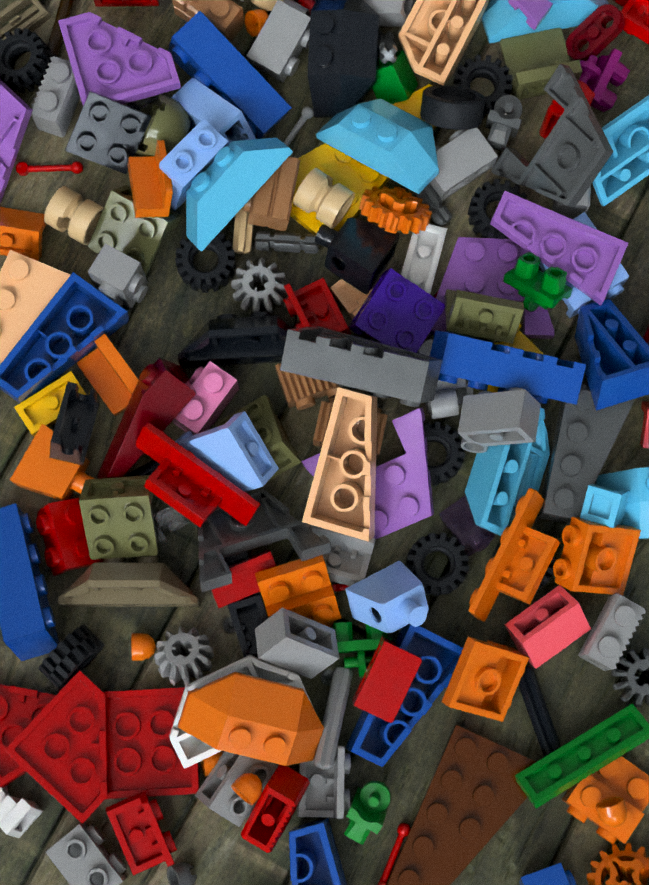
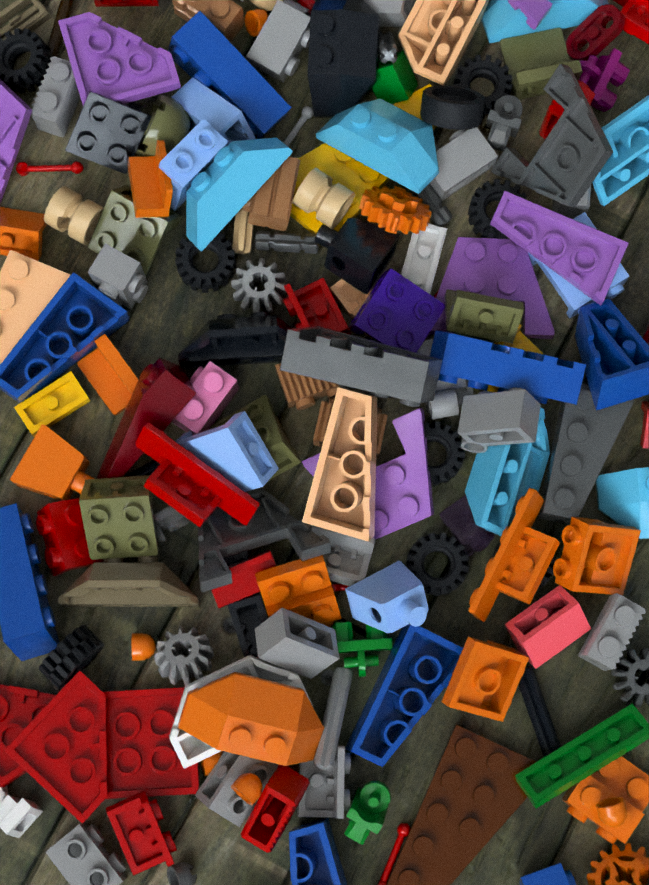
black hinge [49,382,99,466] -> none
red panel [352,636,422,723] -> none
green hips [503,252,572,312] -> none
medium azure panel [580,484,630,528] -> none

